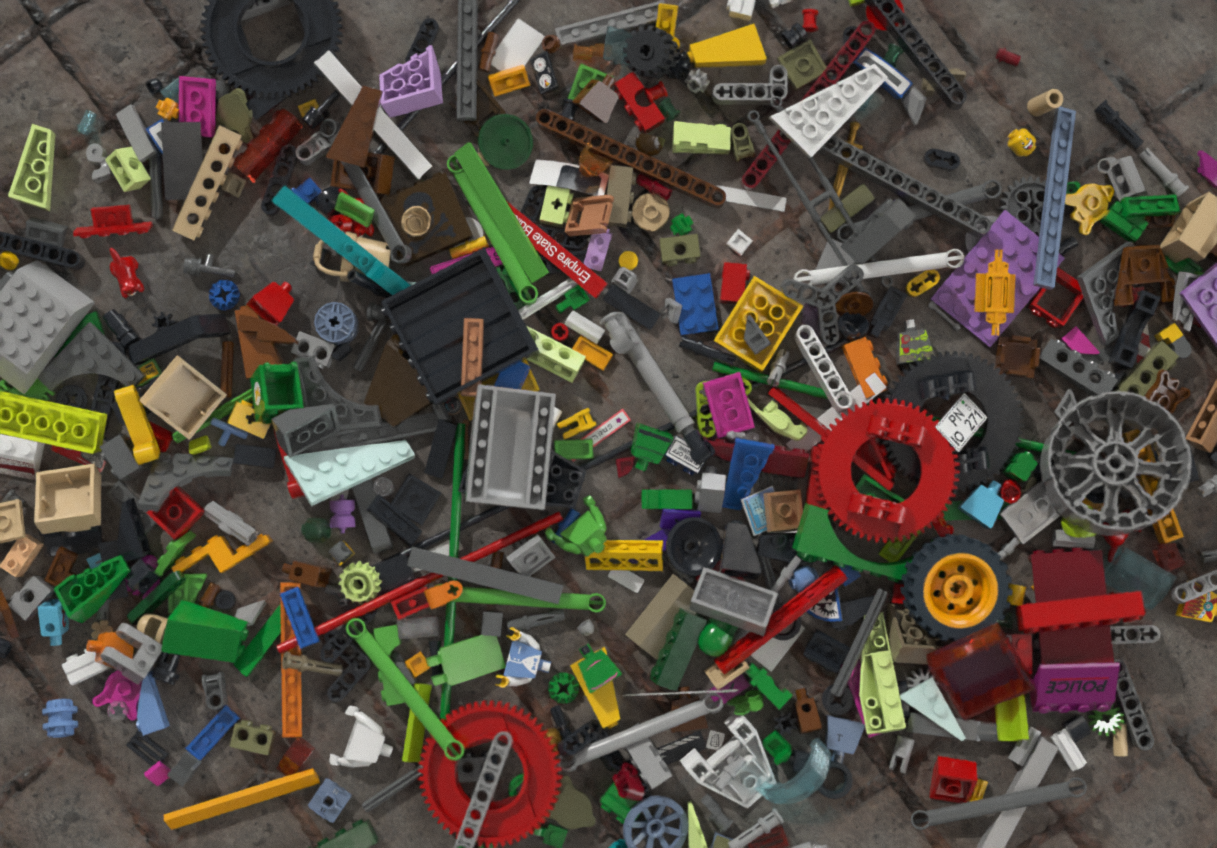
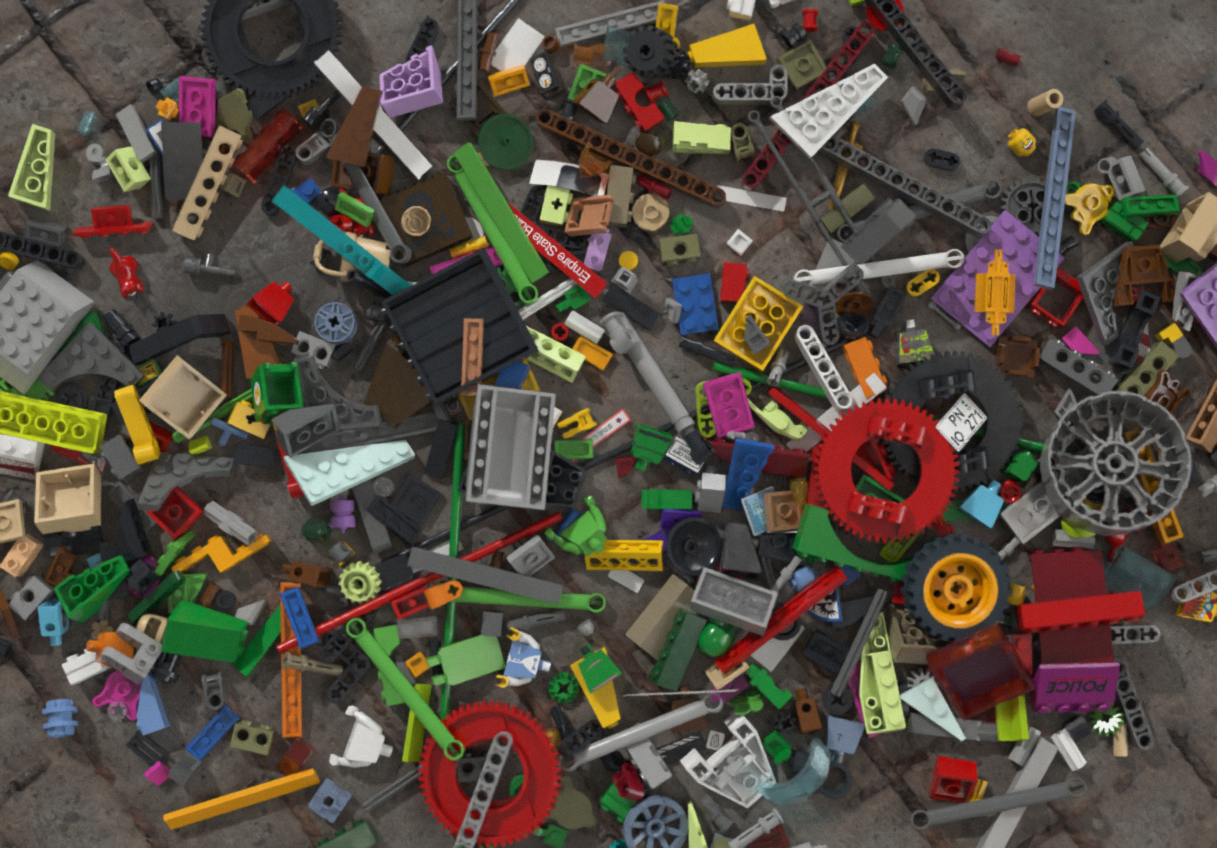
blue gear [209,280,240,310] -> none
slope [853,48,913,99] -> none
light grey hinge [889,735,915,774] -> none
none -> clear yellow cone [789,478,808,507]

